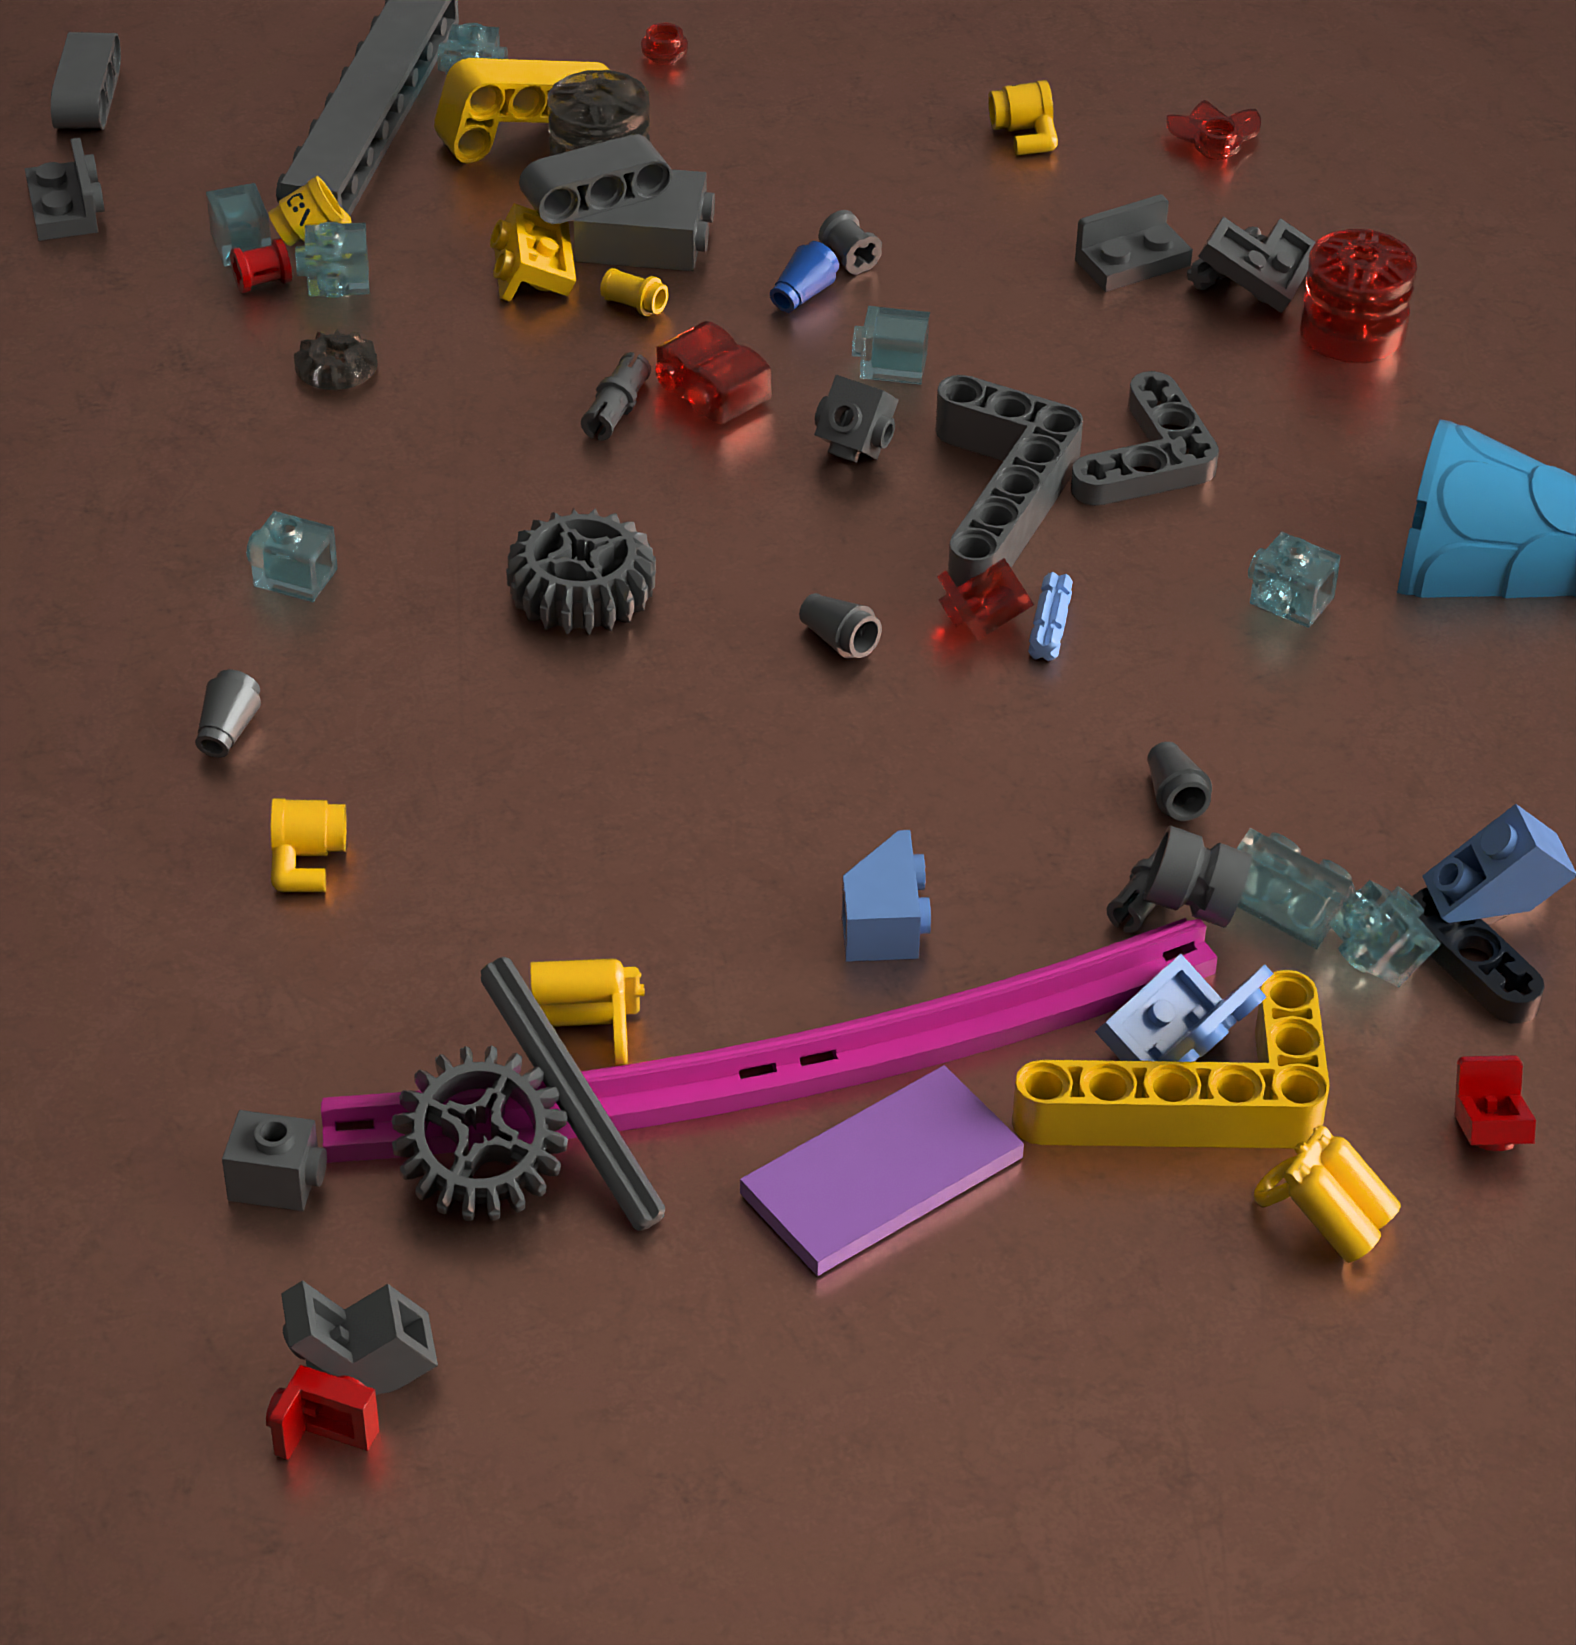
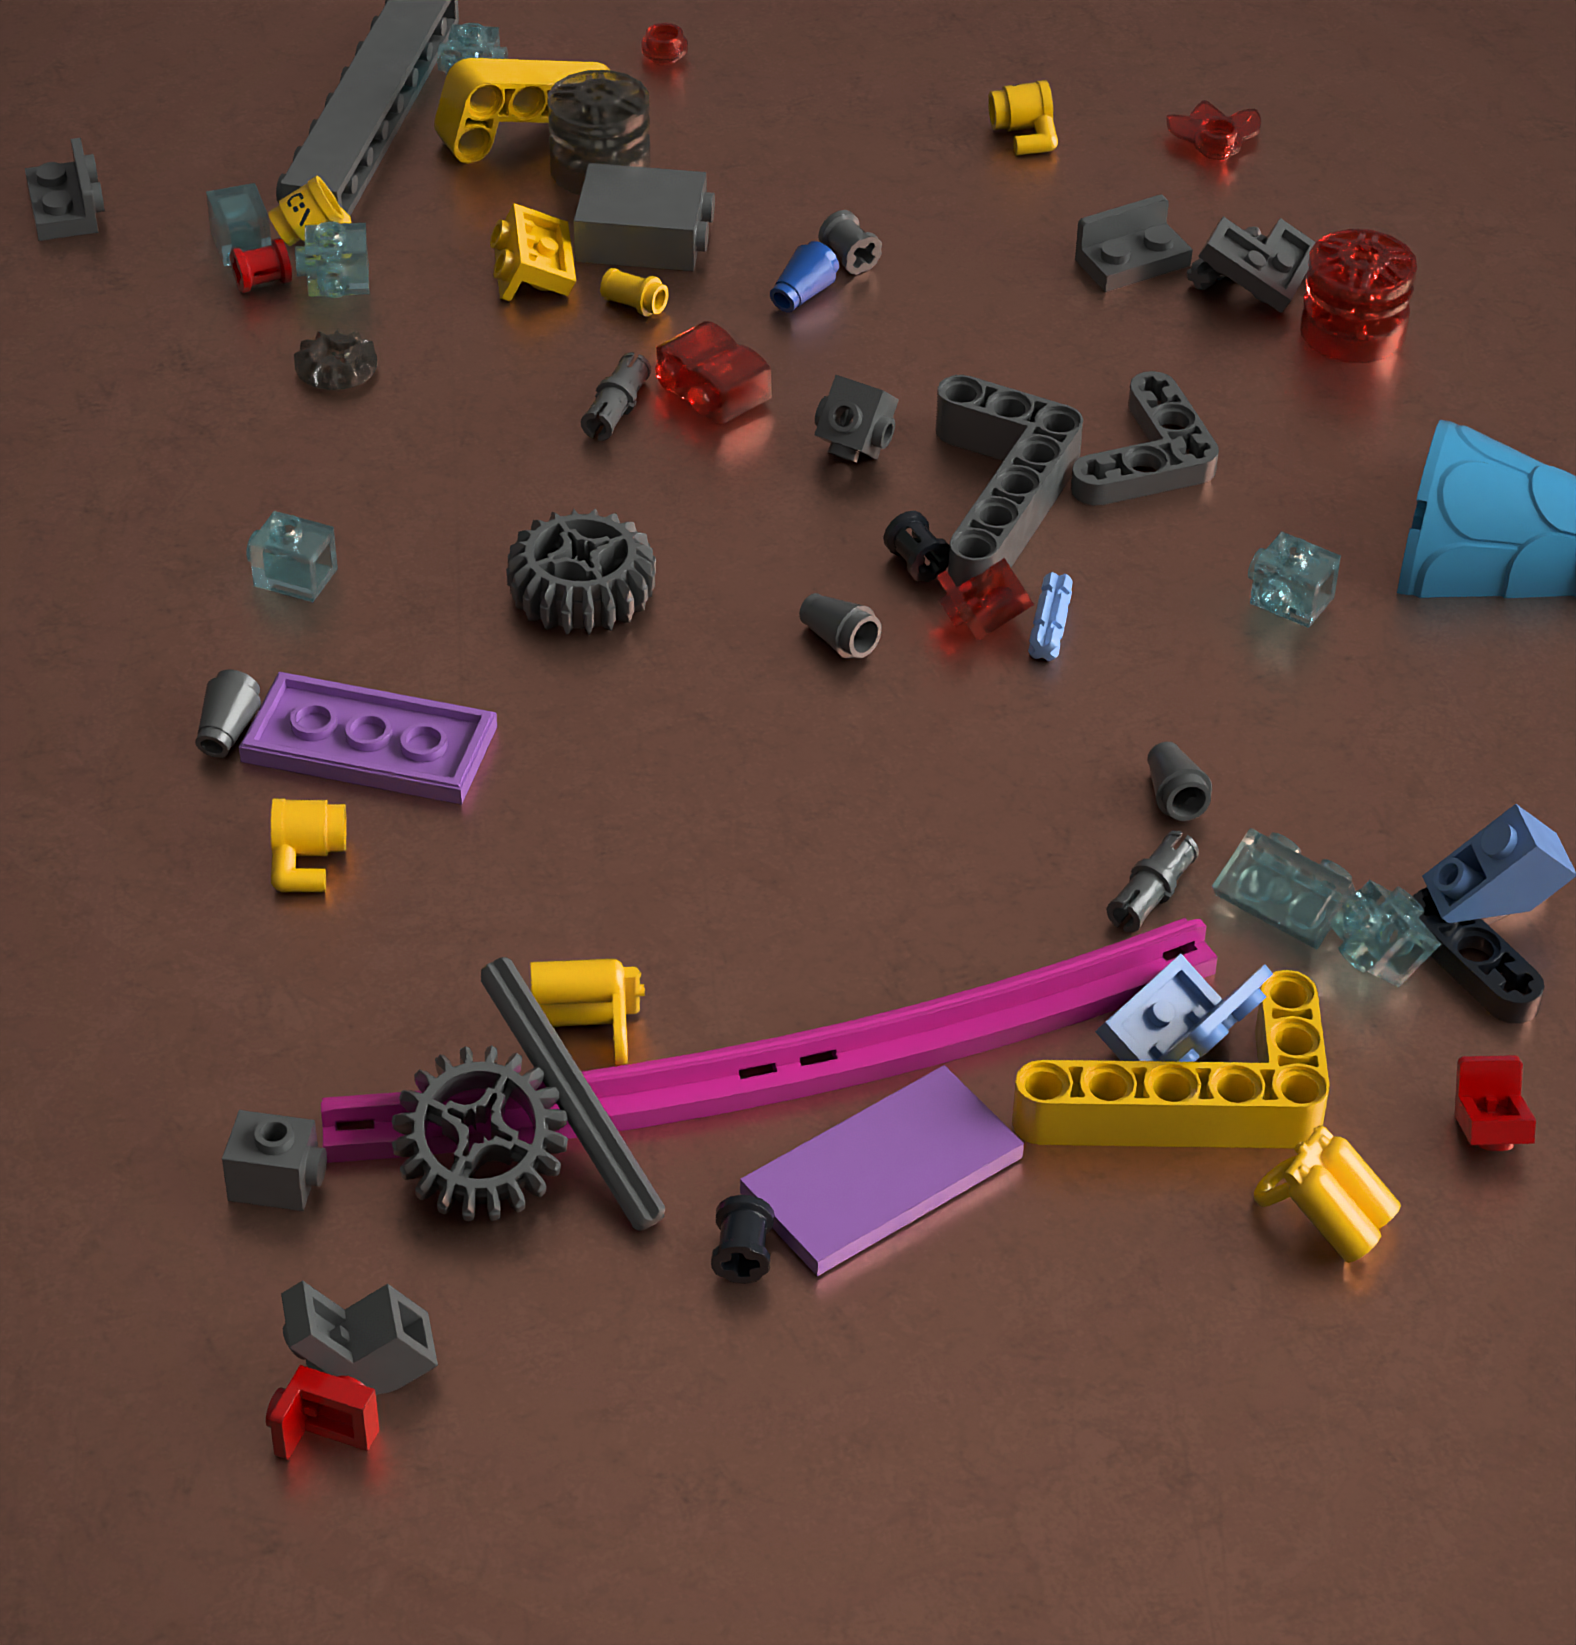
dark grey beam [51,32,121,130] -> none
dark grey beam [519,134,672,224] -> none
medium blue slope [841,830,931,962] -> none
clear light blue brick [852,306,930,385] -> none
dark grey wheel [1143,826,1252,928] -> none
none -> medium lavender tile [239,672,497,805]
none -> black bush [711,1195,774,1284]
none -> black bush [883,511,949,582]

